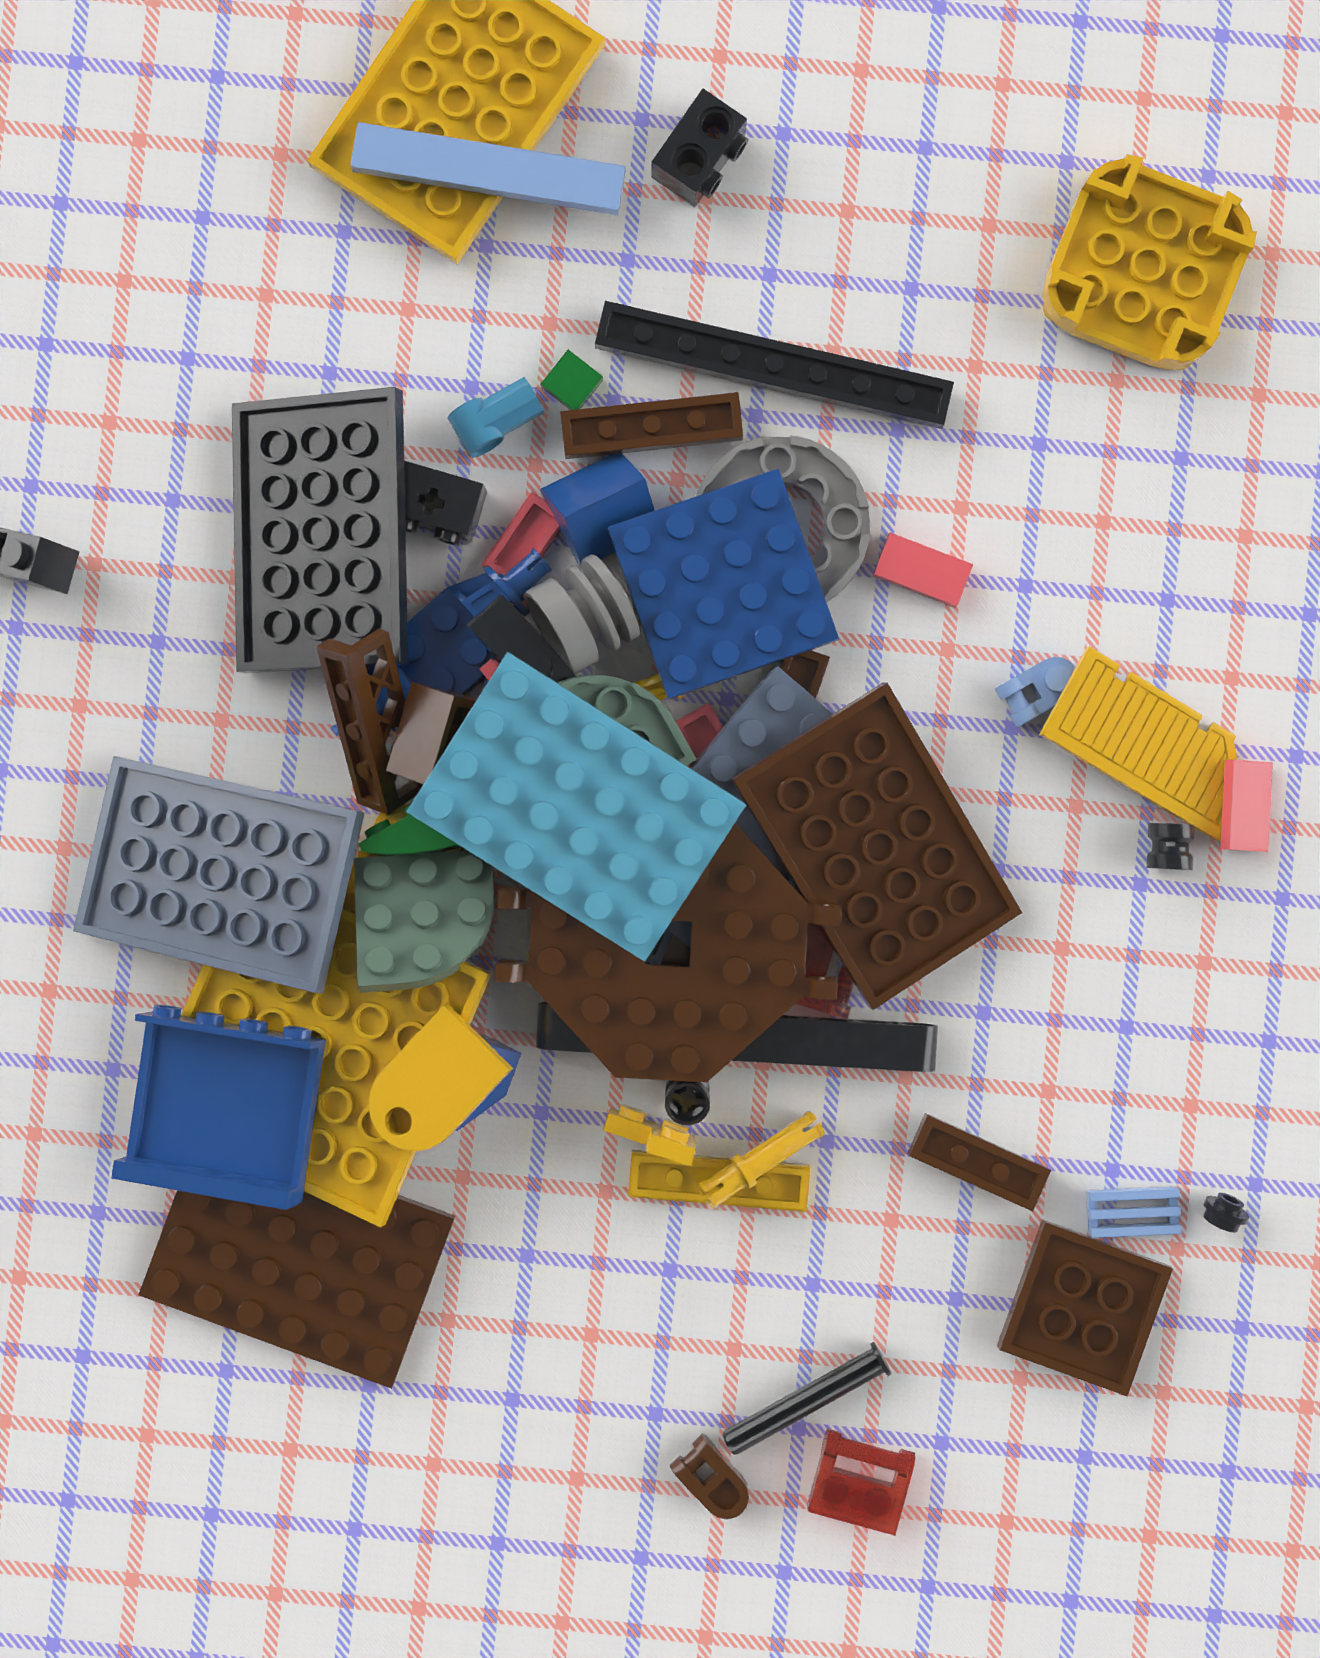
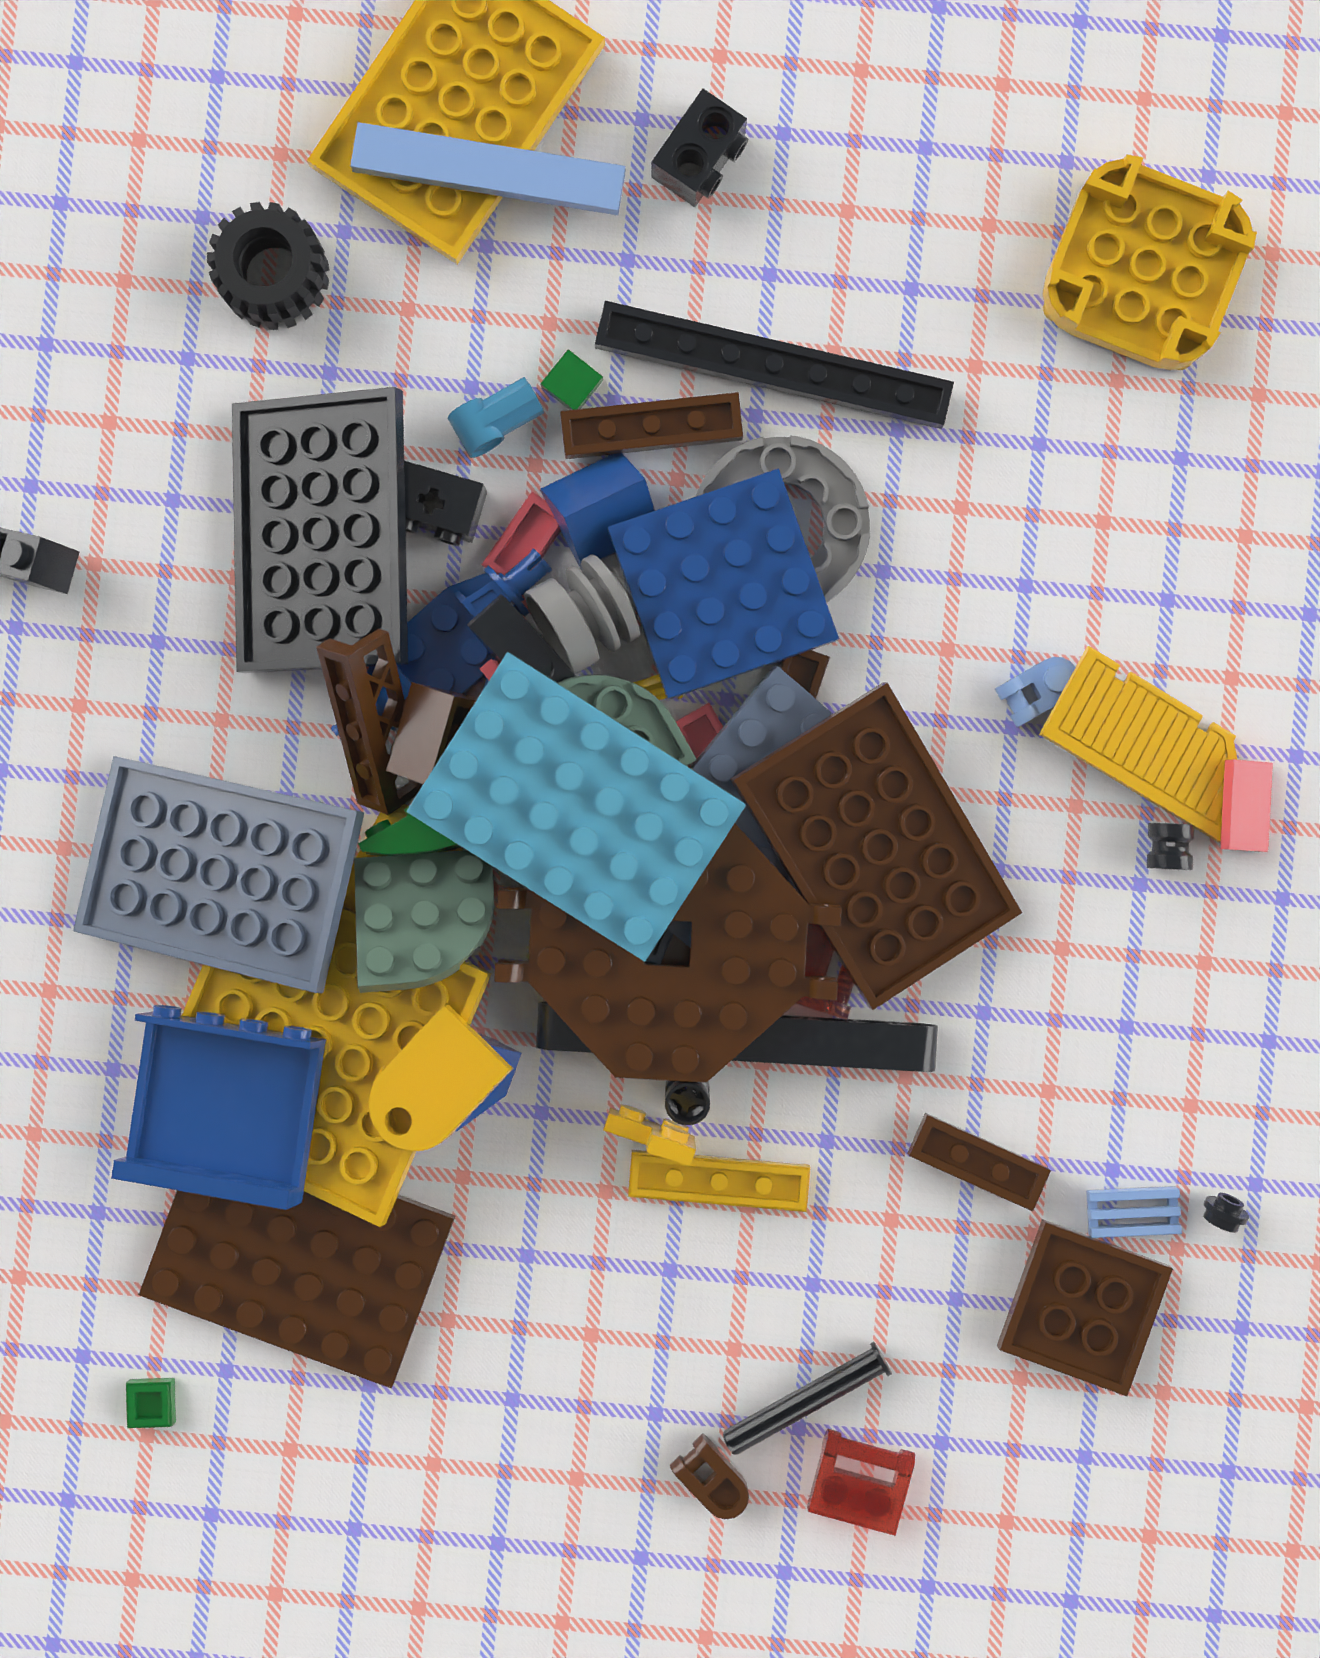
yellow pin [697,1111,825,1209] -> none
coral tile [872,532,973,608] -> none
none -> green tile [126,1378,176,1428]
none -> black tyre [207,202,330,330]

